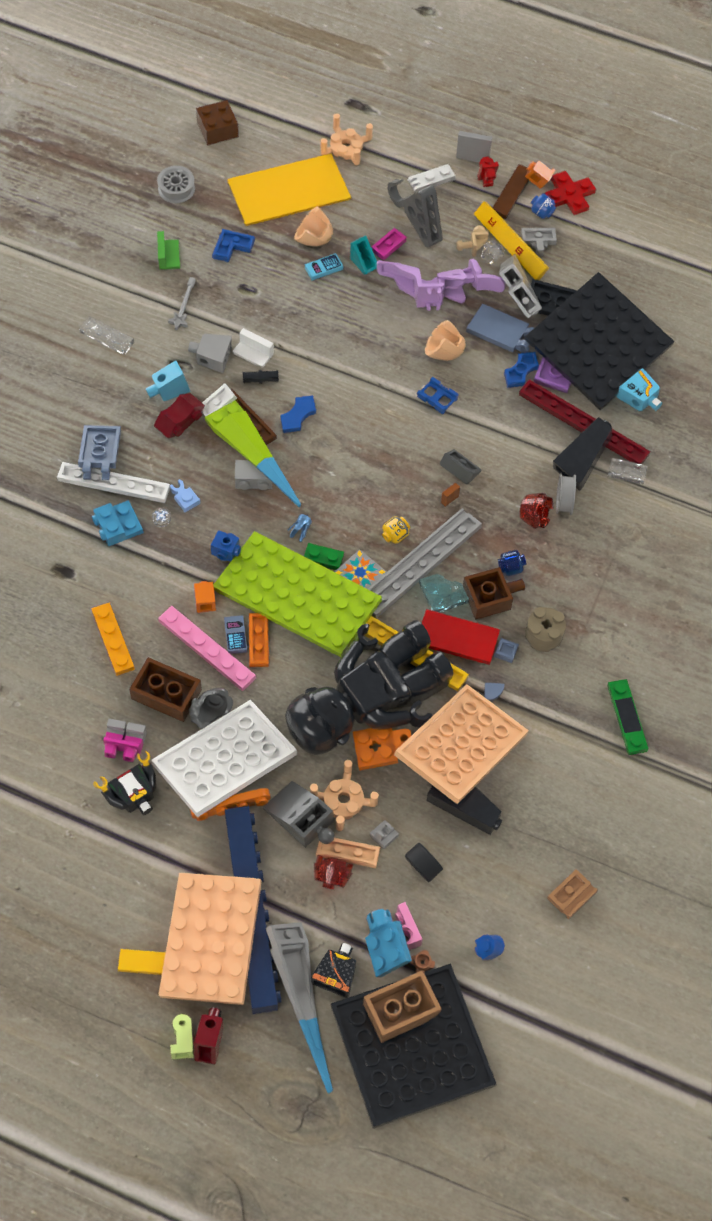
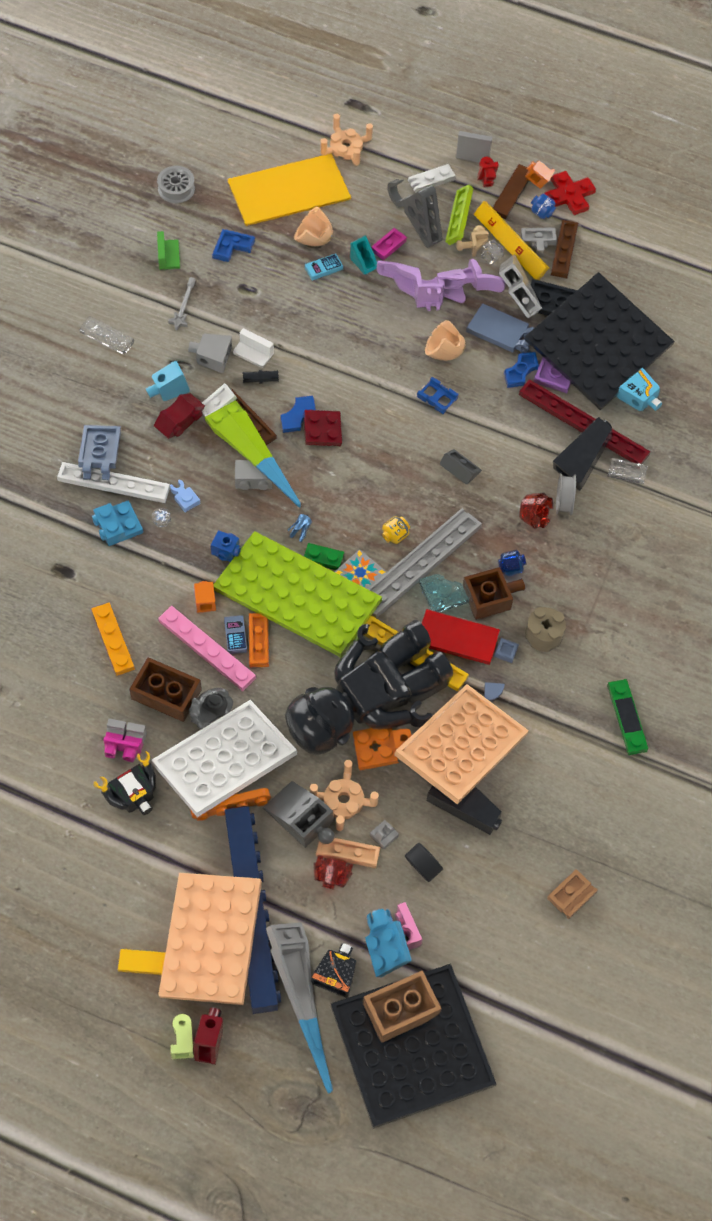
reddish brown brick [196,100,239,145] -> none
nougat plate [410,950,435,973] -> none
dark orange tile [441,483,460,507] -> none
blue plate [475,935,505,960] -> none
none -> dark red plate [304,410,342,446]
none -> lime plate [445,184,474,245]
none -> reddish brown tile [551,220,579,278]

